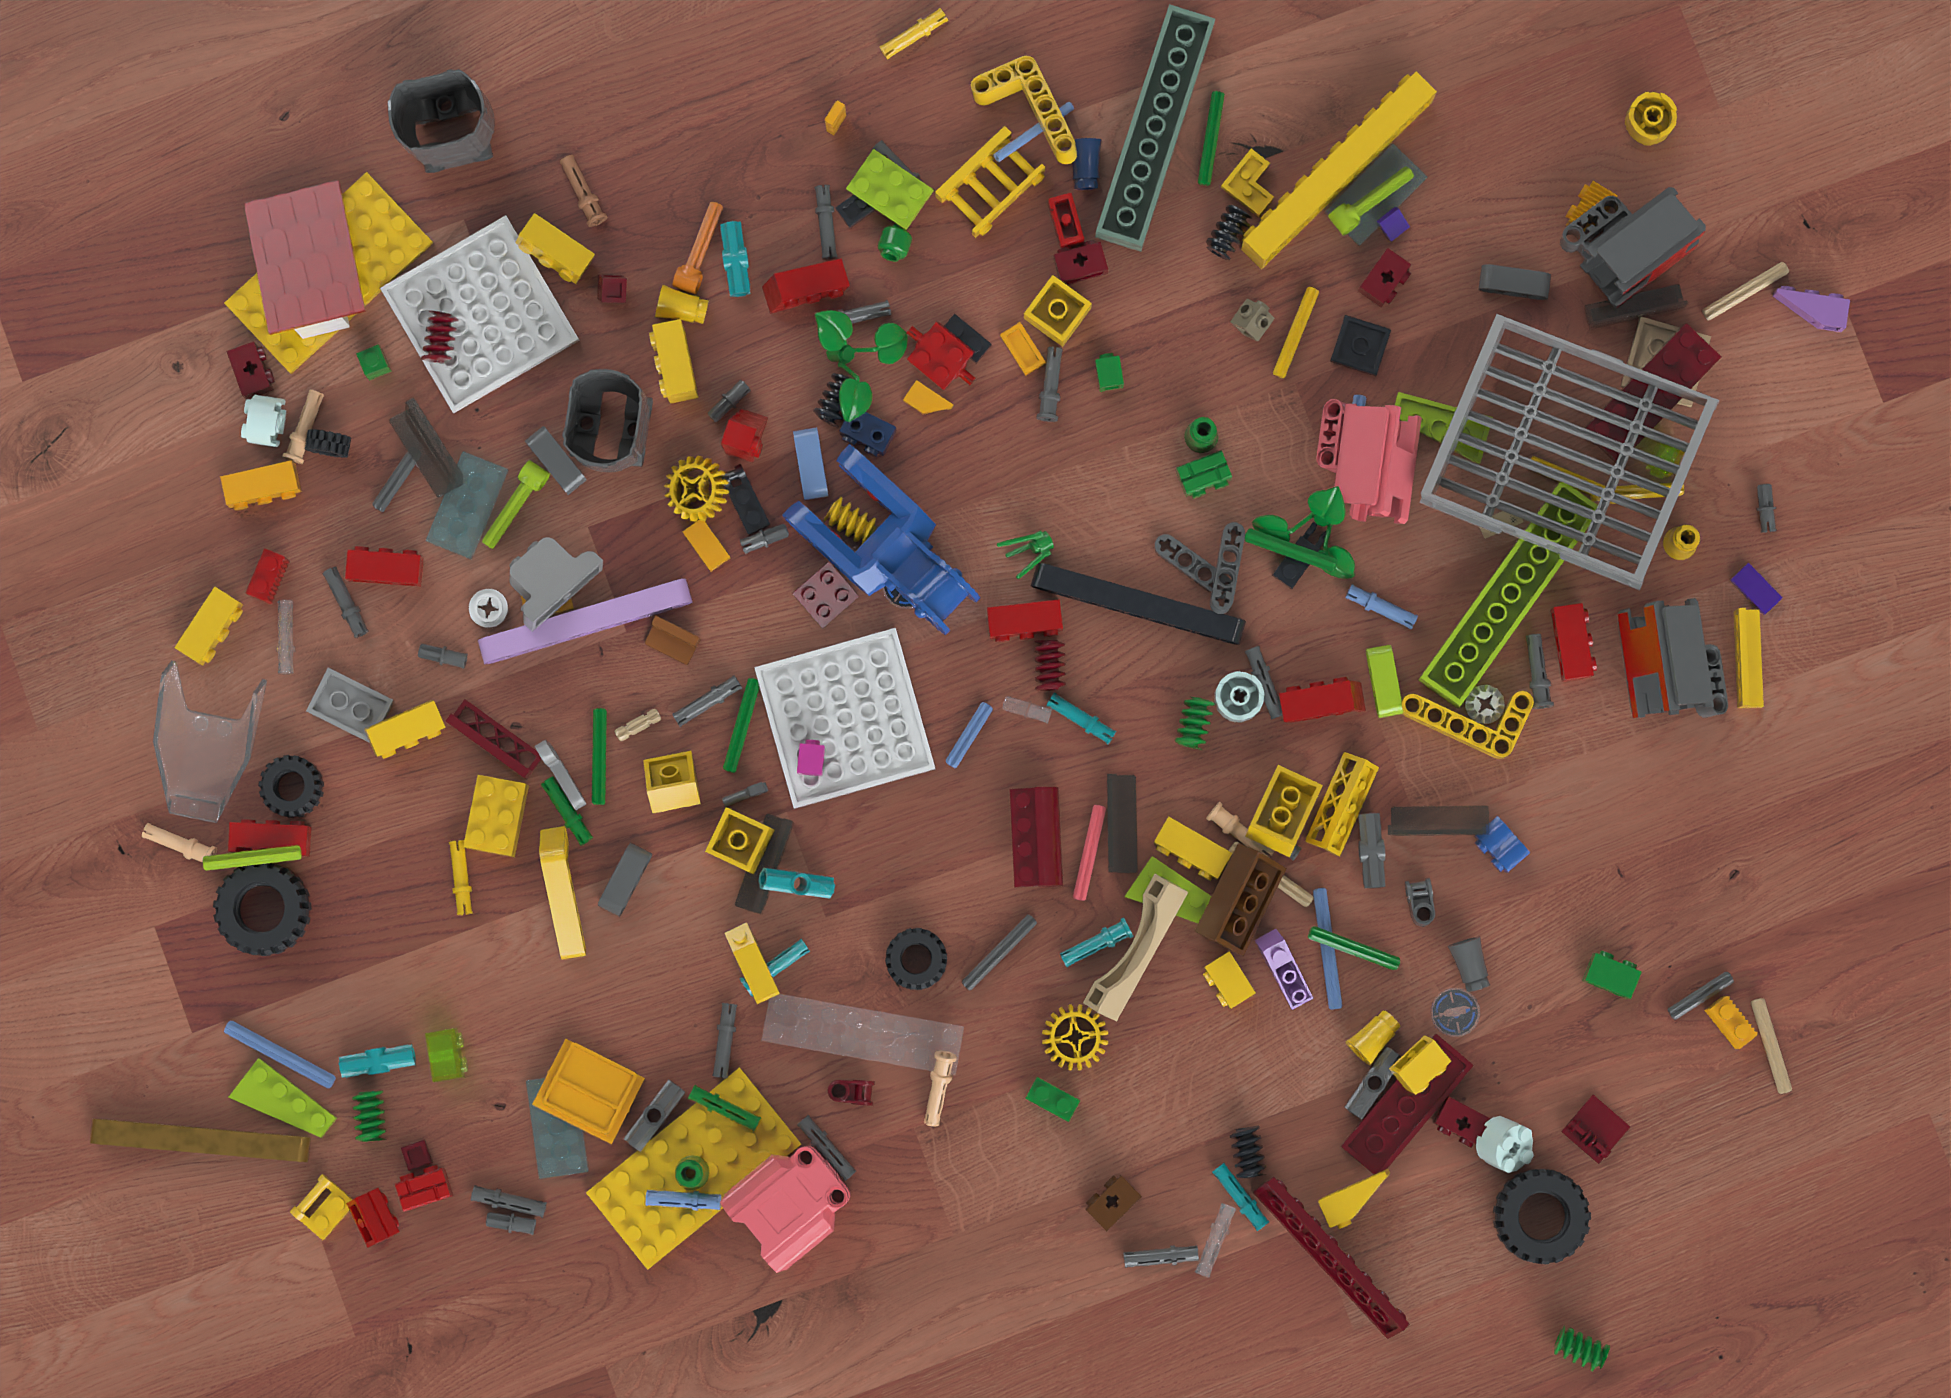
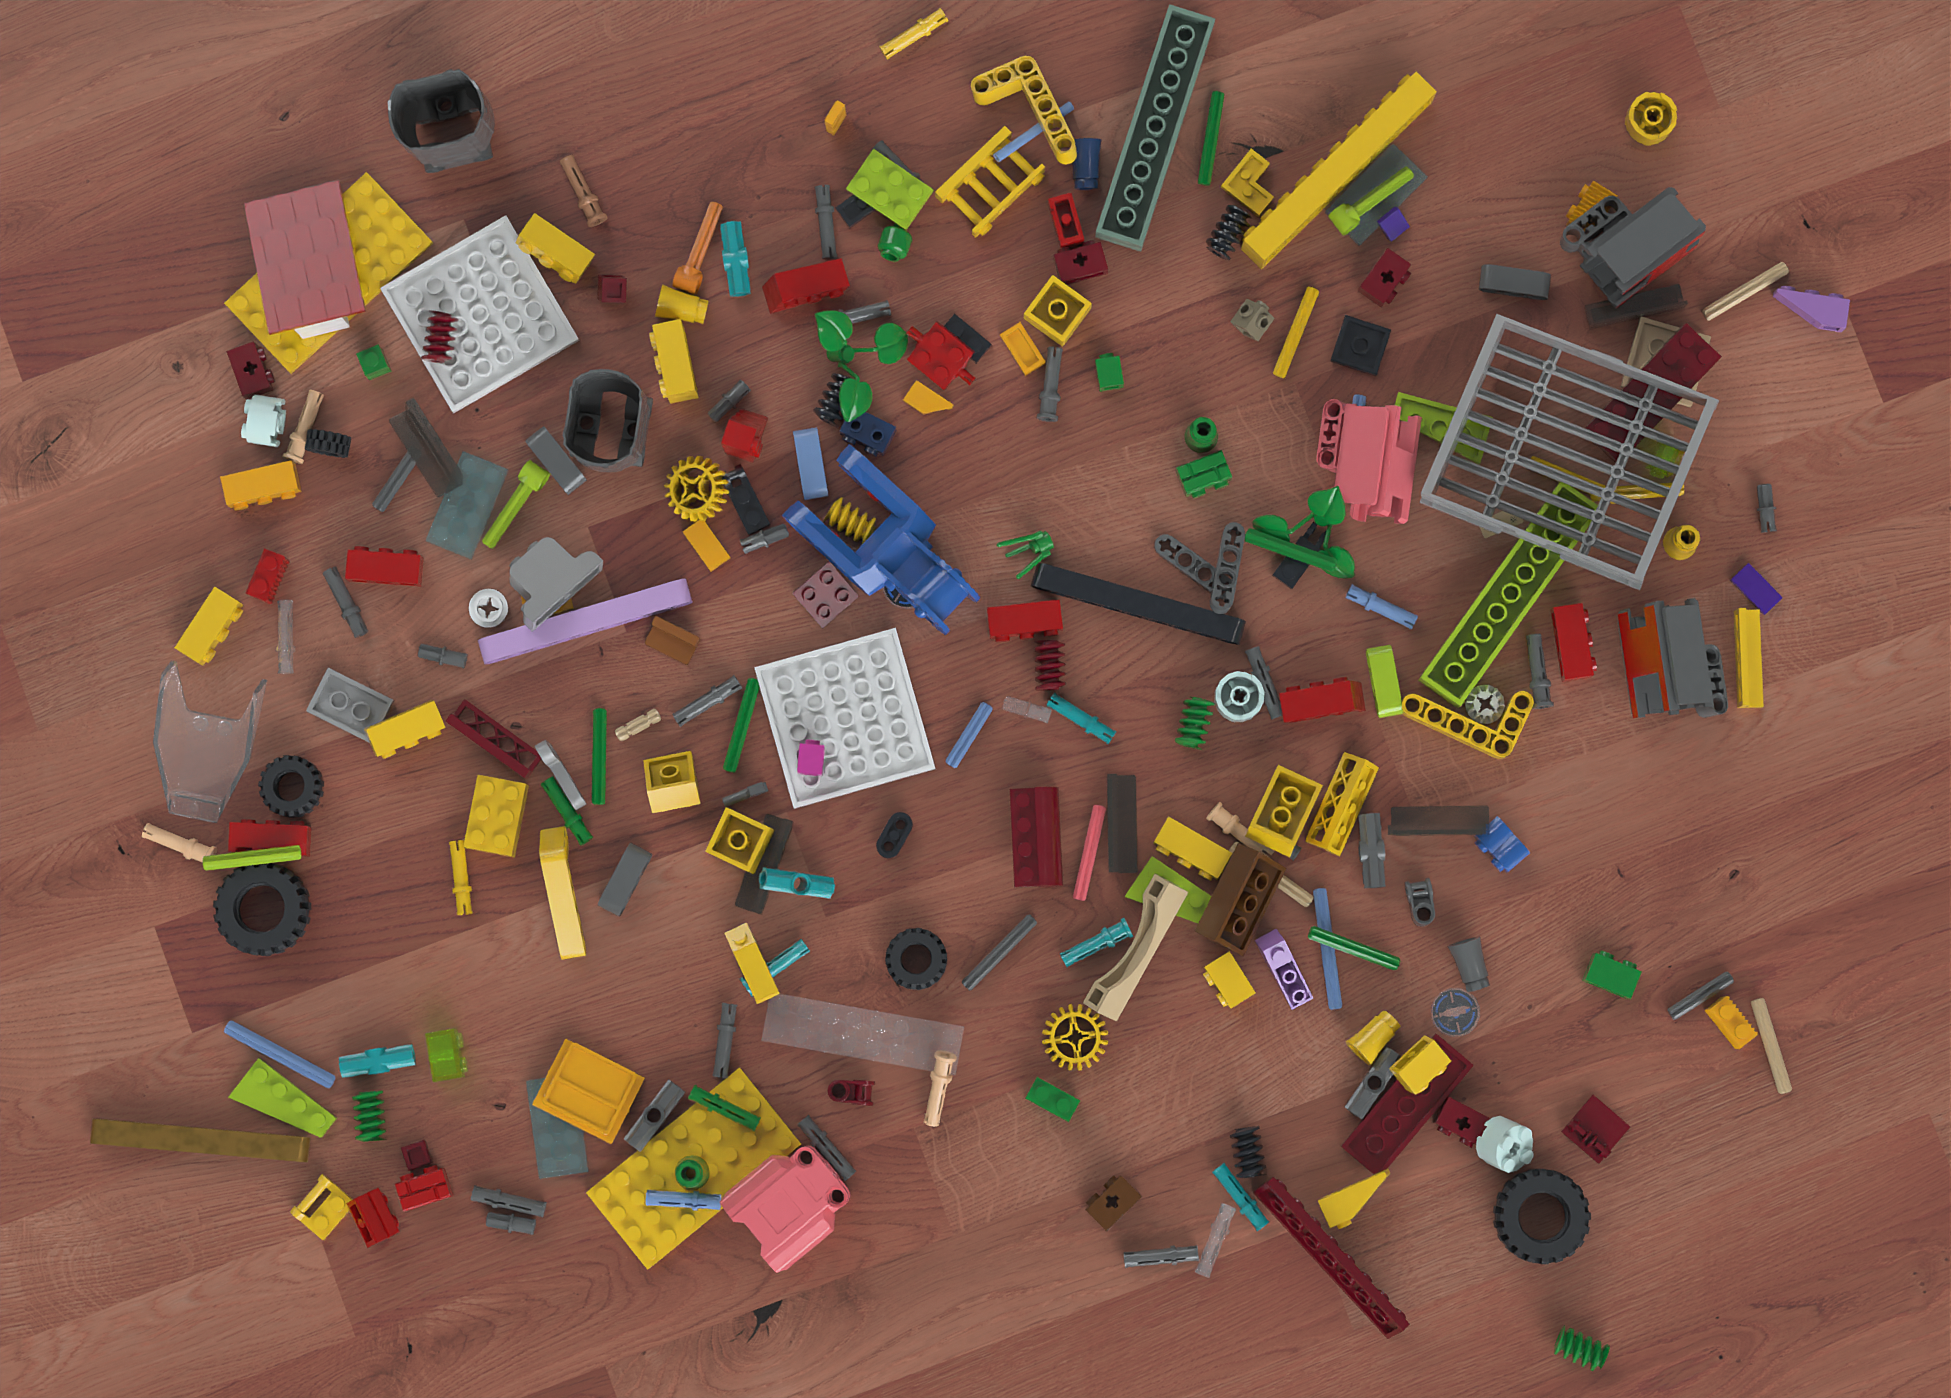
none -> black plate [876,812,913,859]

